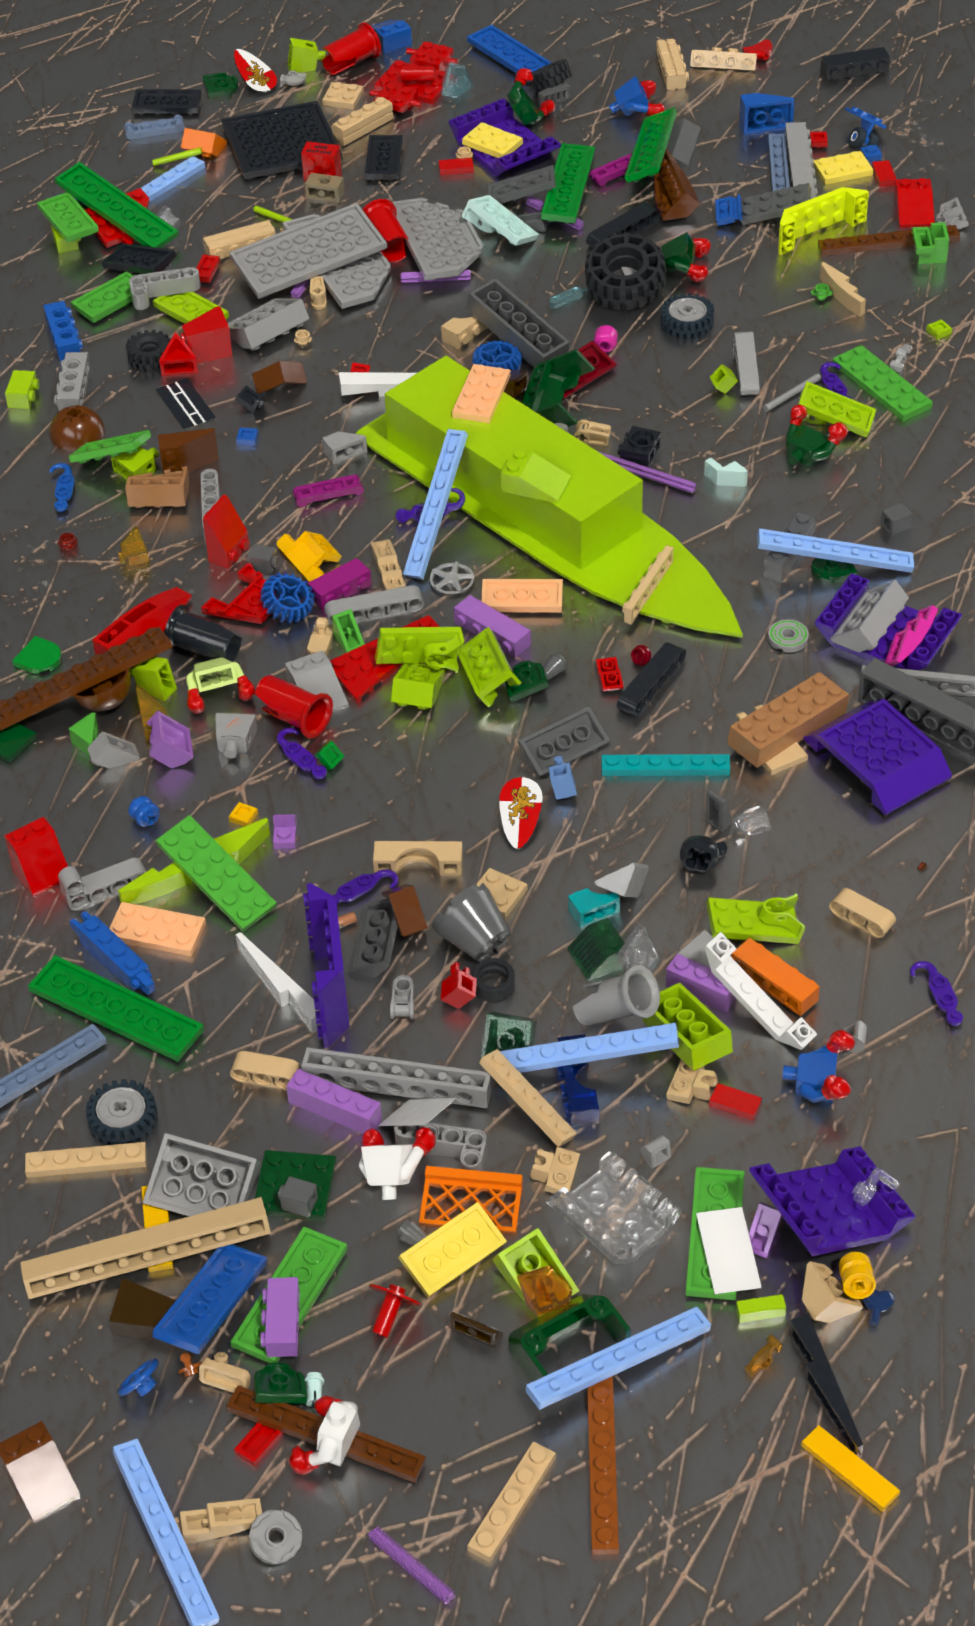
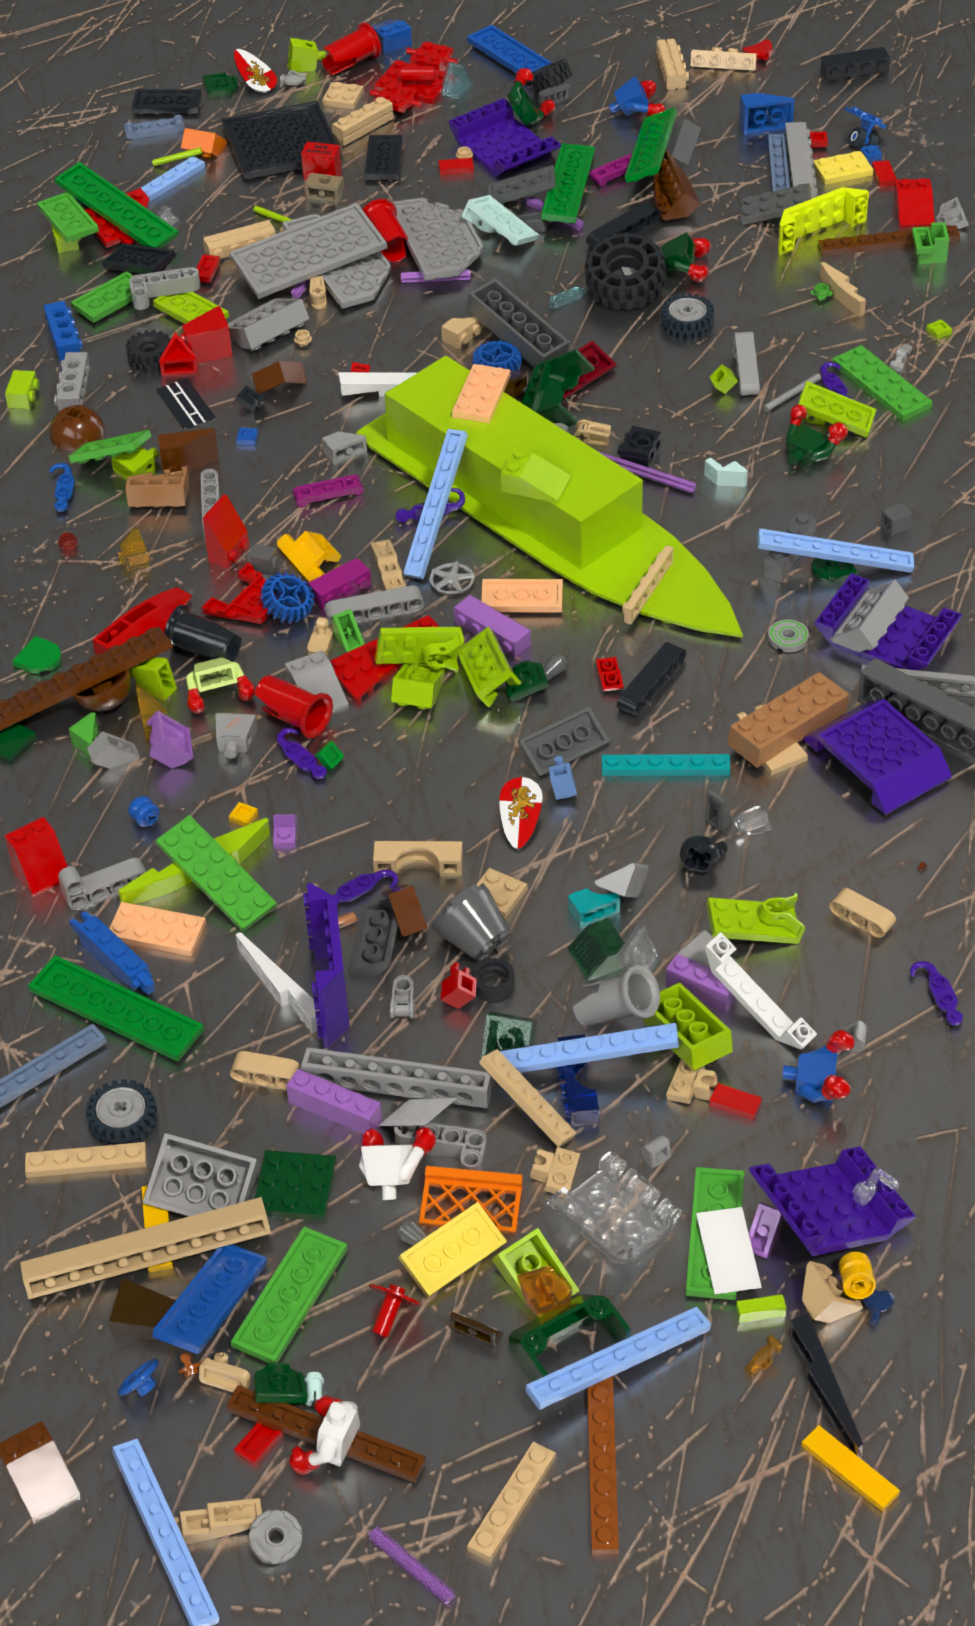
medium lavender brick [261,1277,300,1357] -> none
dark grey brick [278,1176,318,1217] -> none
light yellow plate [462,122,523,158] -> none
dark pink head [594,325,618,353] -> none
dark red plate [631,645,652,665] -> none
blue plate [715,194,743,226] -> none
orange brick [731,938,820,1017] -> none
dark pink slope [885,605,938,666] -> none

